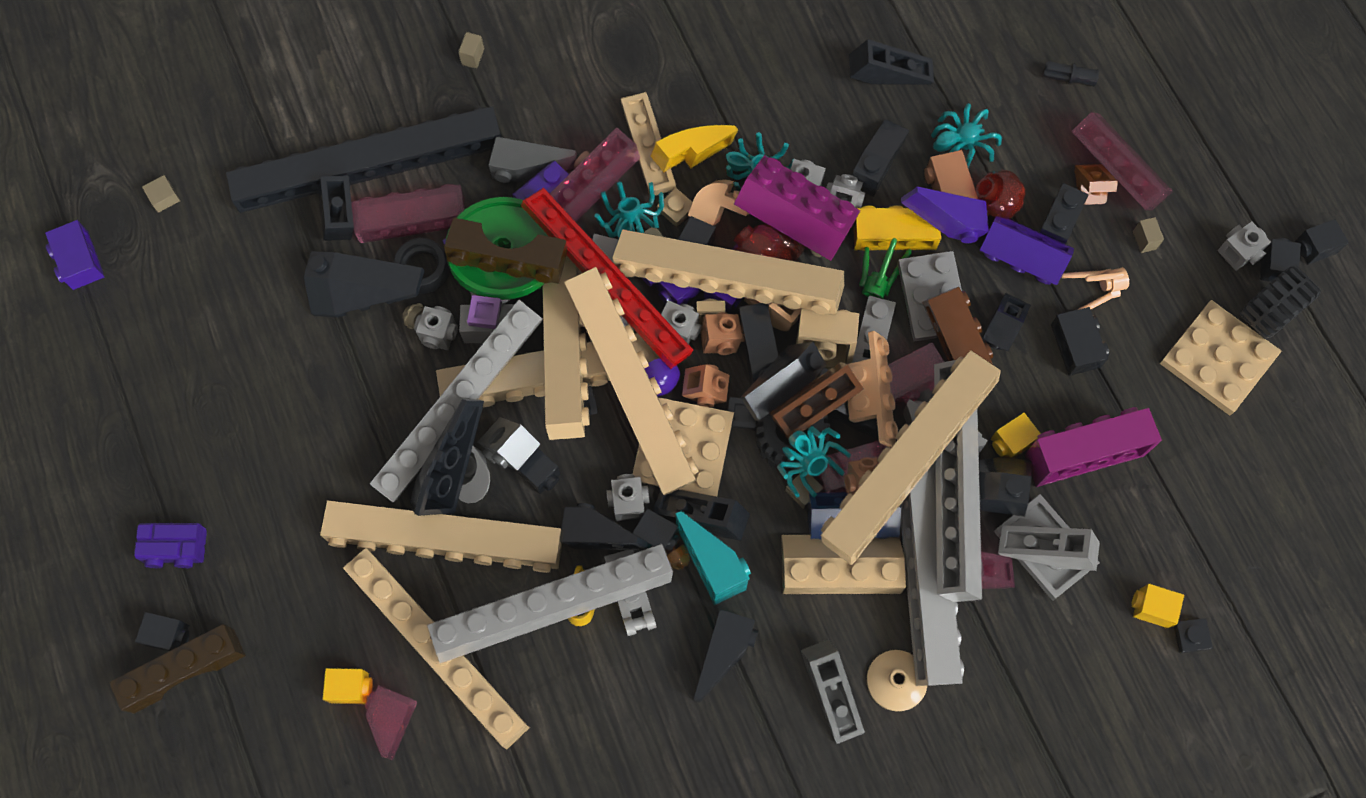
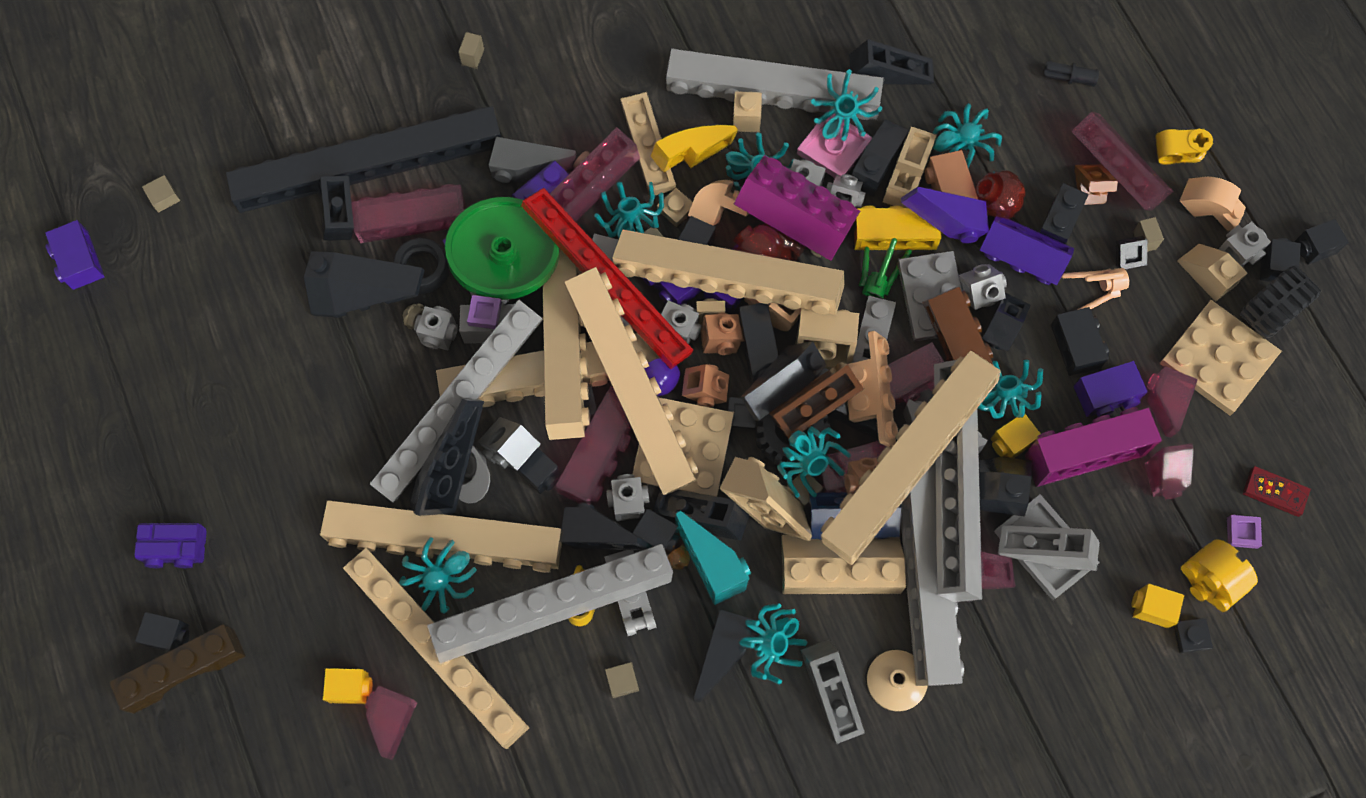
dark brown arch [444,218,567,284] -> none
none -> teal animal [399,537,477,614]
none -> clear pink brick [556,386,632,504]
none -> dark tan piece [605,662,639,698]
none -> light grey brick [666,49,883,120]
none -> tan slope [720,457,812,541]
none -> tan brick [733,91,762,132]
none -> teal animal [739,604,807,685]
none -> bright pink plate [797,110,872,178]
none -> teal animal [811,69,882,142]
none -> tan slope [883,127,937,208]
none -> light grey brick [959,264,1007,309]
none -> teal animal [978,360,1043,419]
none -> dark purple brick [1074,361,1148,417]
none -> plate [1116,236,1147,269]
none -> clear pink slope [1145,444,1193,499]
none -> clear pink slope [1147,366,1198,438]
none -> yellow piece [1155,129,1213,165]
none -> tan slope [1177,244,1248,302]
none -> light nougat brick [1180,177,1246,231]
none -> yellow brick [1181,539,1257,612]
none -> medium lavender plate [1227,515,1262,549]
none -> dark red tile [1243,466,1311,517]

